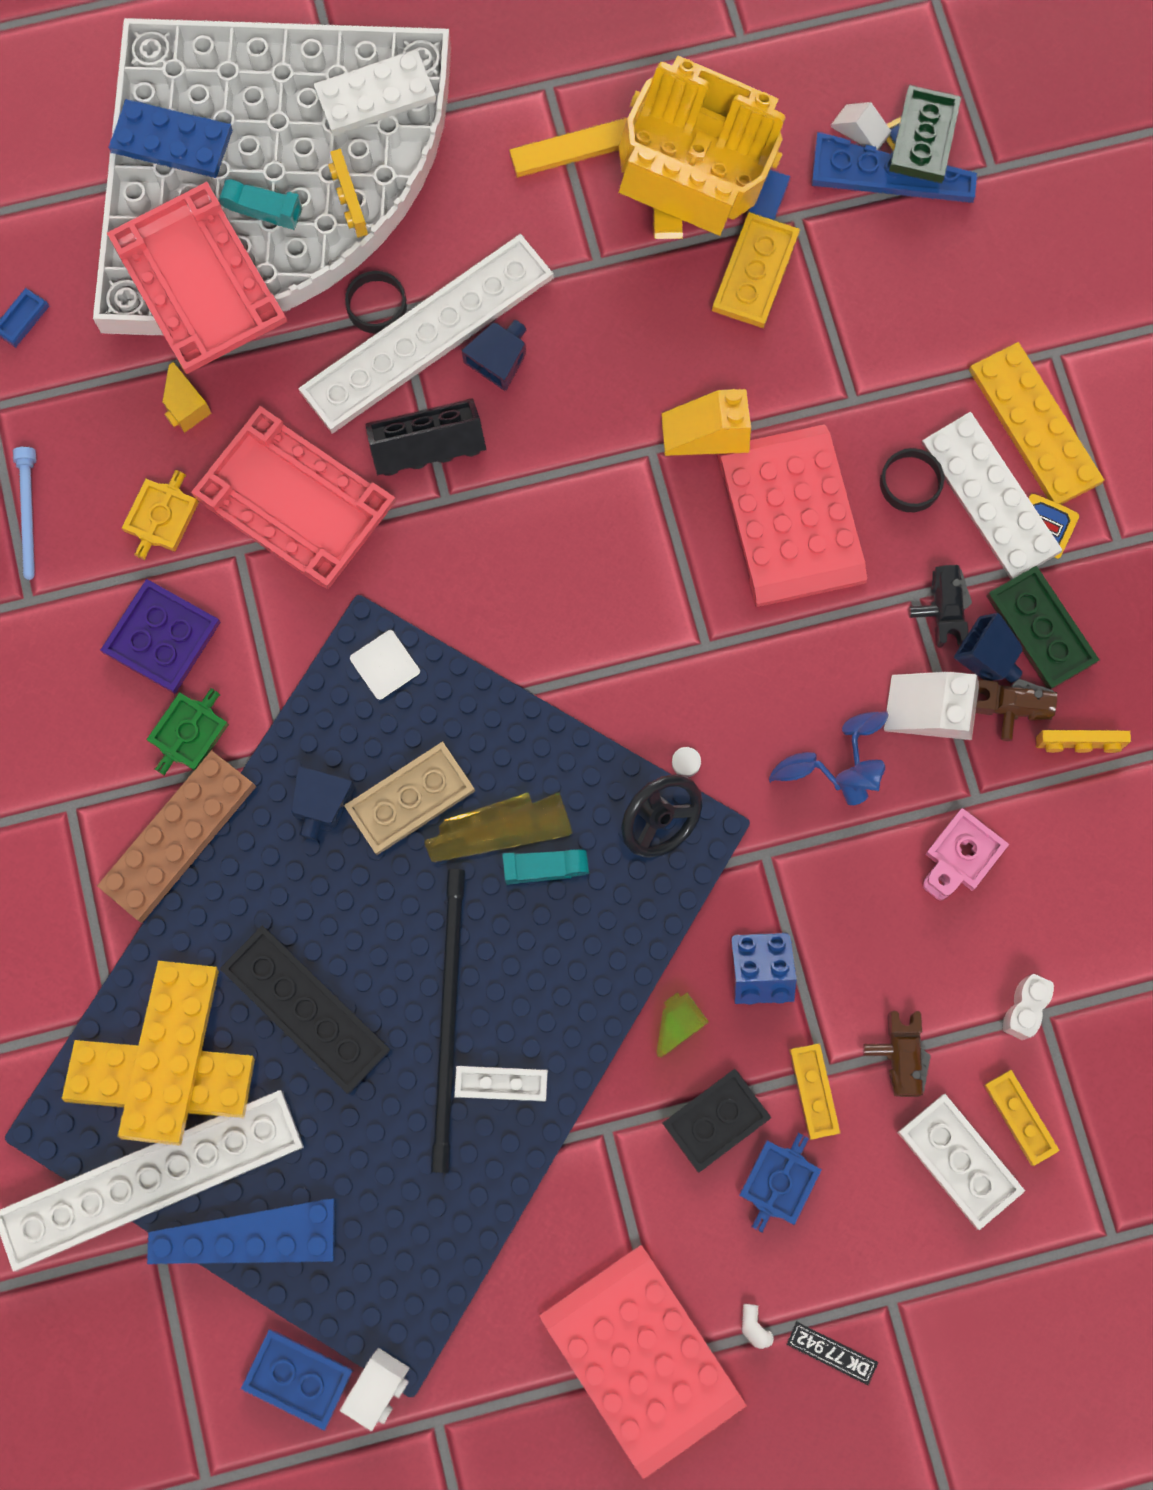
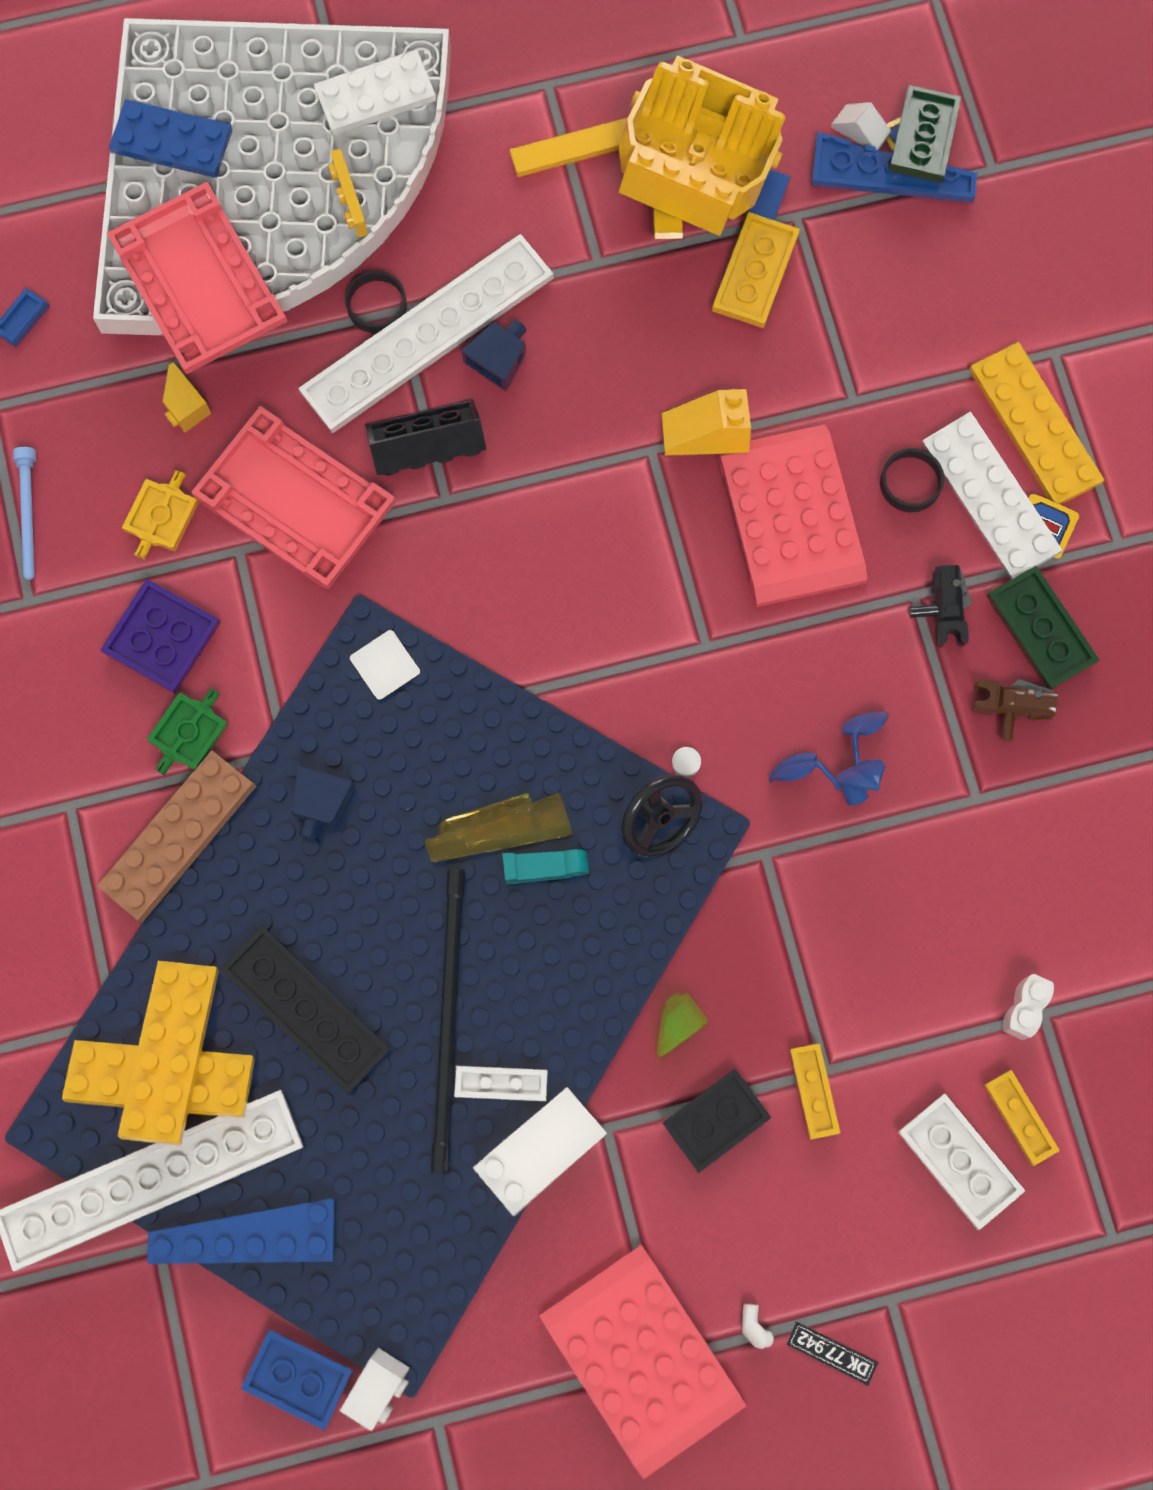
teal leg [218,179,302,230] -> none
tan plate [344,741,475,855] -> none
blue bracket [731,933,797,1005] -> none
blue plate [739,1133,822,1233] -> none
reddish brown piece [863,1011,931,1097] -> none
white slope [884,672,979,740] -> none
bright pink plate [923,808,1009,901] -> none
dark blue torso [954,613,1023,683] -> none
yellow plate [1036,730,1131,753] -> none
none -> white slope [473,1088,607,1216]

